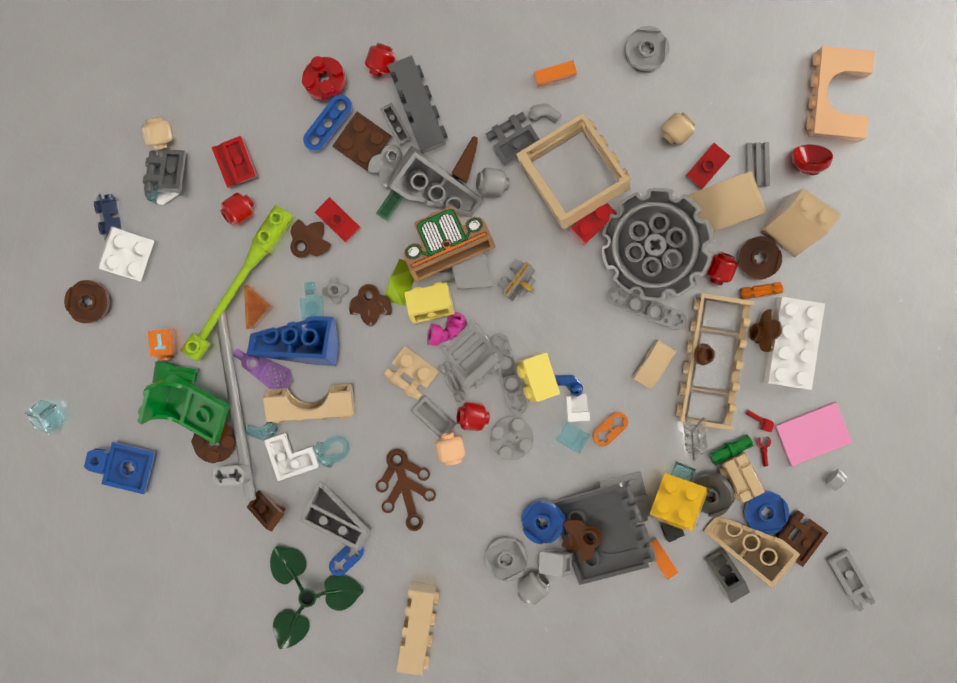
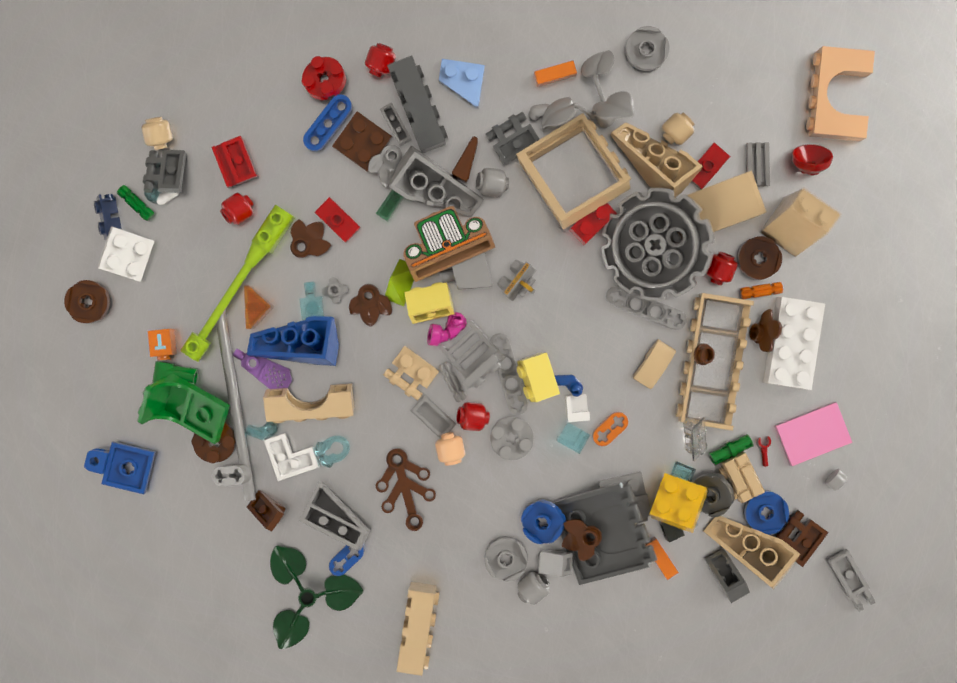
clear light blue panel [25,400,66,434] -> none
red hand [746,410,774,432] -> none
none -> green axle [117,185,154,221]
none -> light blue wing [439,59,485,108]
none -> light grey plant [542,50,634,129]
none -> tan wedge [611,122,703,197]

